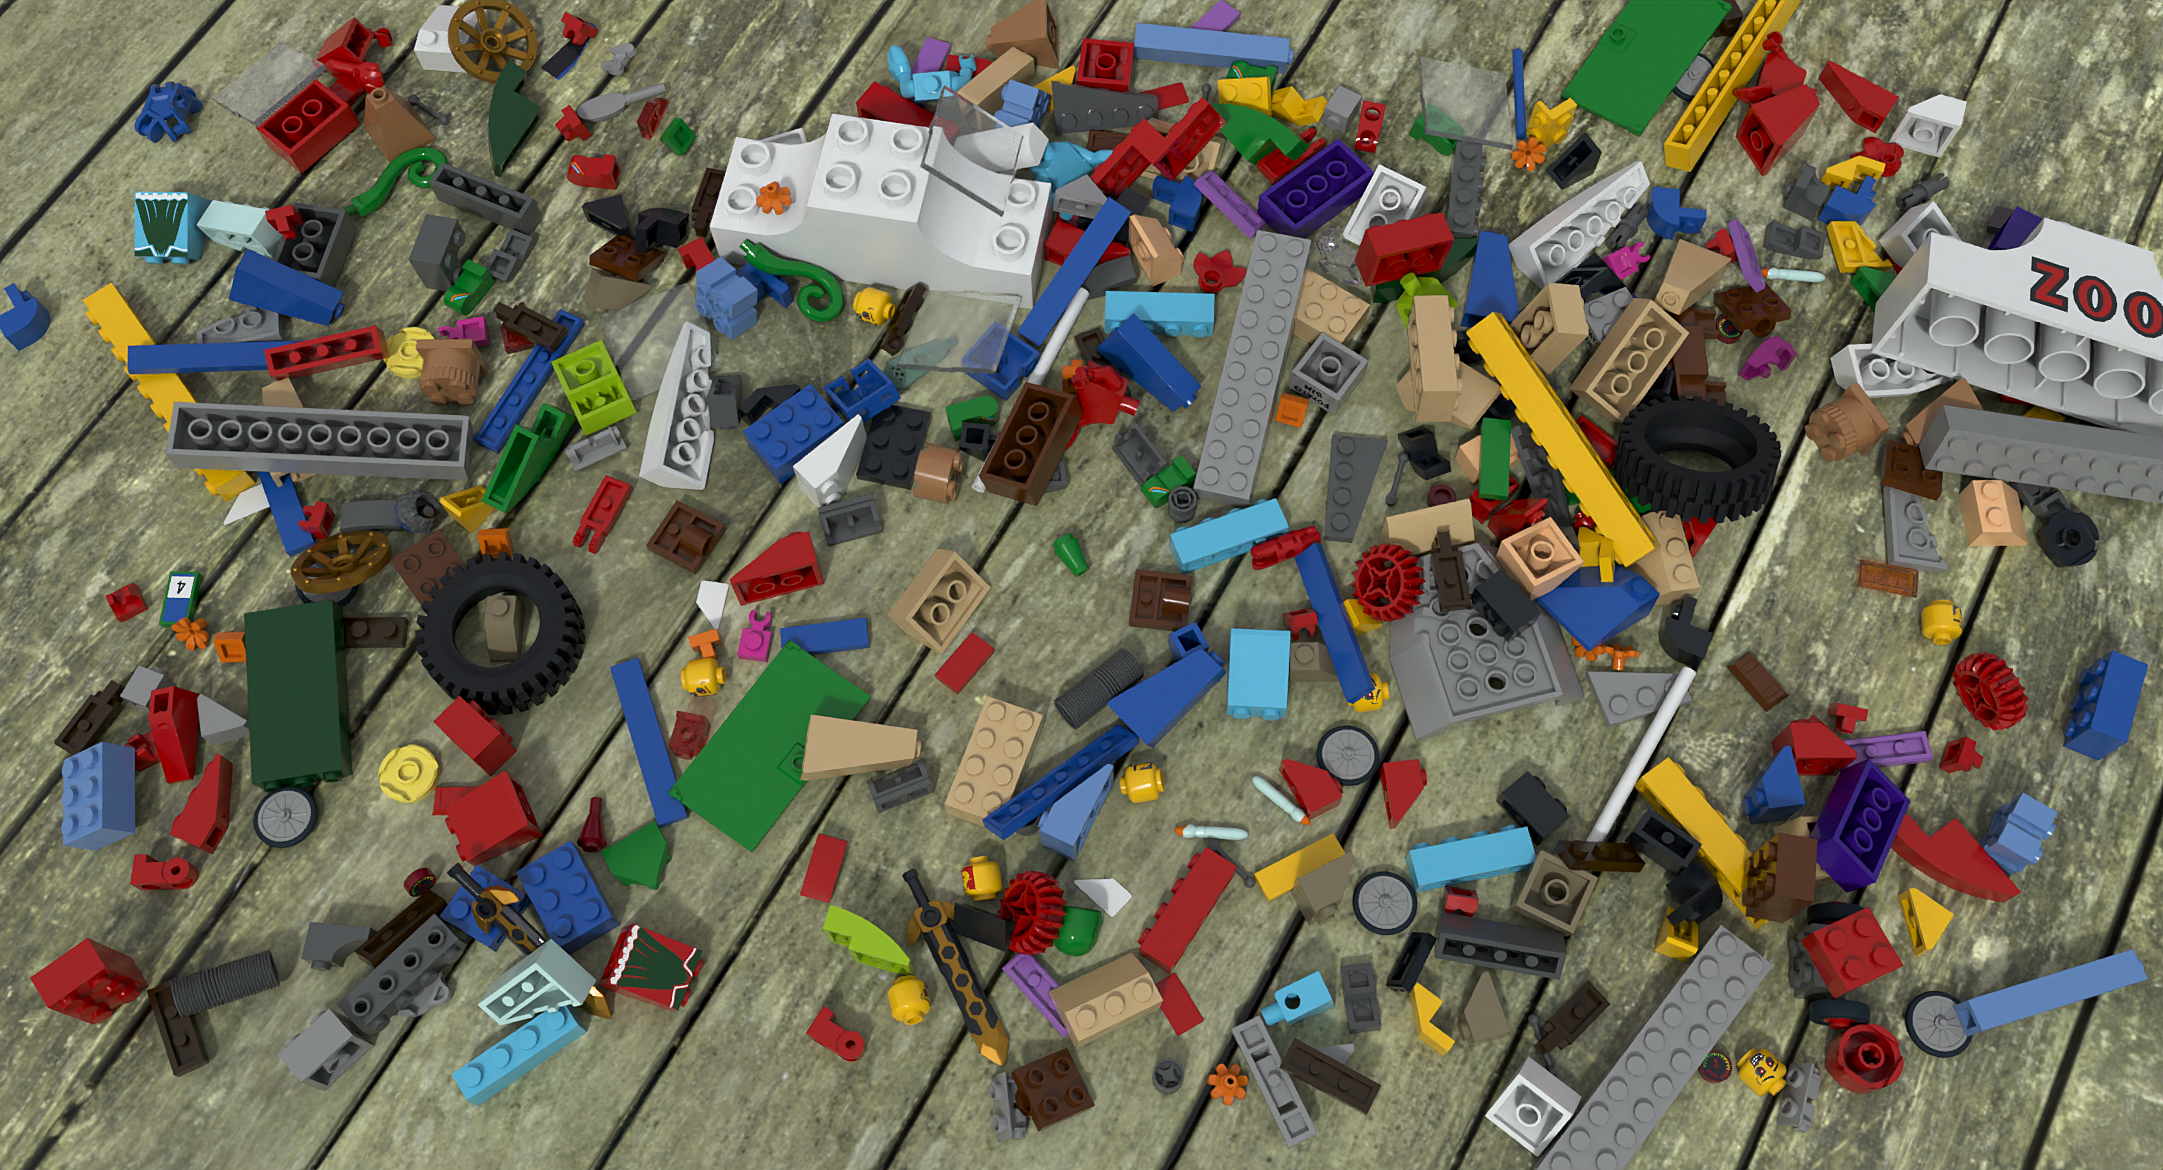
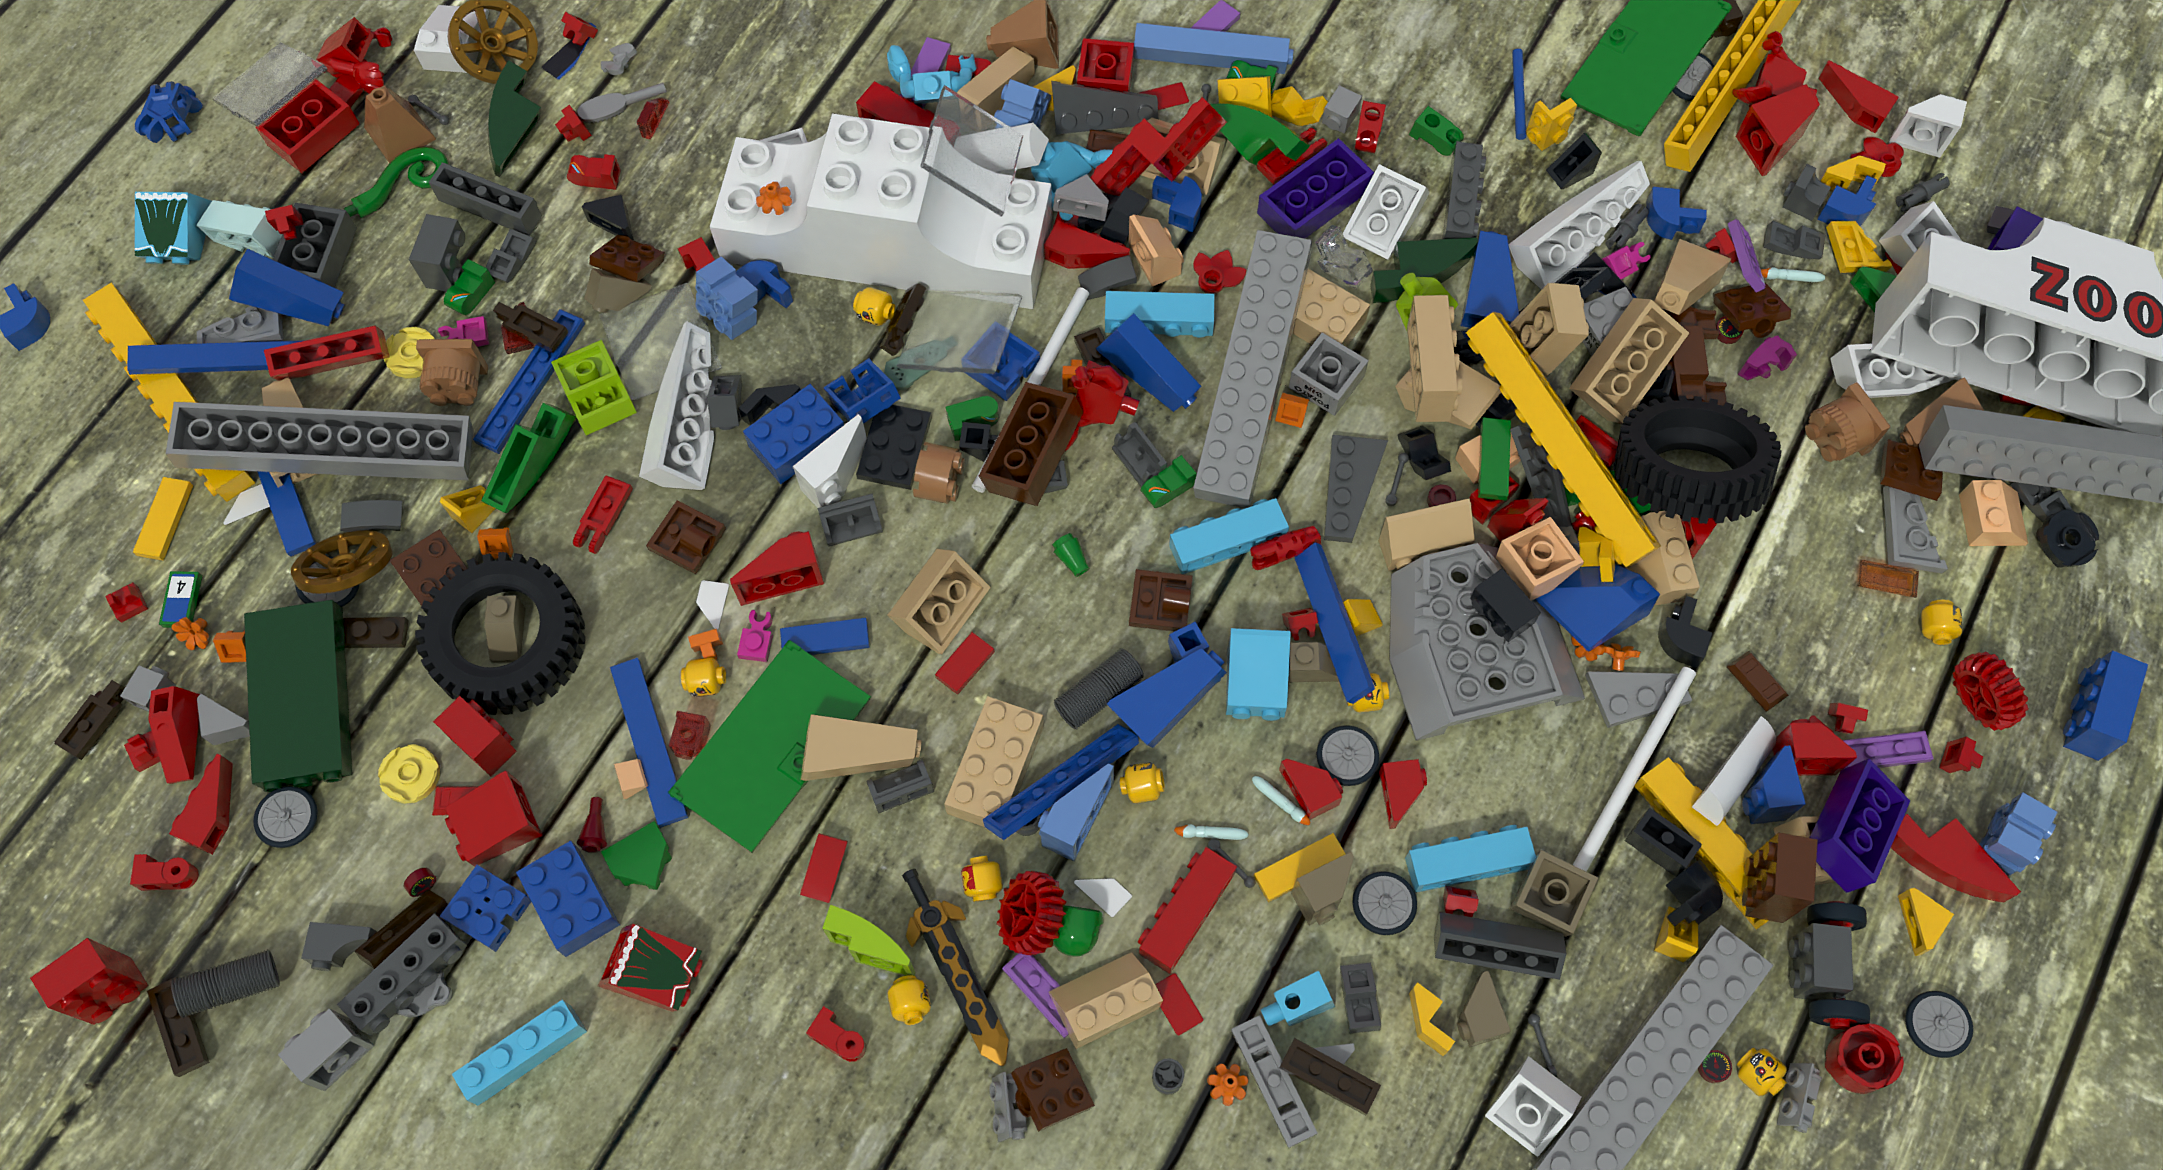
medium blue brick [61,742,135,850] -> none
red tile [298,501,335,540] -> none
dark grey piece [394,489,442,533] -> none
sword [447,863,611,1019] -> none
light aqua wedge [478,939,596,1025] -> none
light grey hinge [565,426,627,472] -> none
black brick [633,208,689,254] -> none
green tile [660,118,697,156] -> none
dark brown hinge [691,168,726,238] -> none
green plant [739,239,844,323] -> none
black slope [954,903,1016,952] -> none
blue tile [1017,197,1131,348] -> none
dark grey wheel [1168,486,1197,523] -> none
medium lavender tile [1194,170,1267,239] -> none
red gear [1350,543,1426,622] -> none
red brick [1355,212,1454,287] -> none
black tile [1386,932,1437,993] -> none
clear piece [1418,56,1513,150] -> none
dark brown hinge [1430,531,1471,612] -> none
black brick [1496,771,1570,846] -> none
orange plant [1512,137,1546,171] -> none
dark brown hinge [1534,980,1610,1056] -> none
dark brown plate [1553,840,1646,873] -> none
red brick [1801,907,1904,999] -> none
medium blue brick [1953,949,2148,1036] -> none
none -> yellow tile [133,477,194,561]
none -> light nougat slope [614,759,648,799]
none -> white brick [1692,716,1776,826]

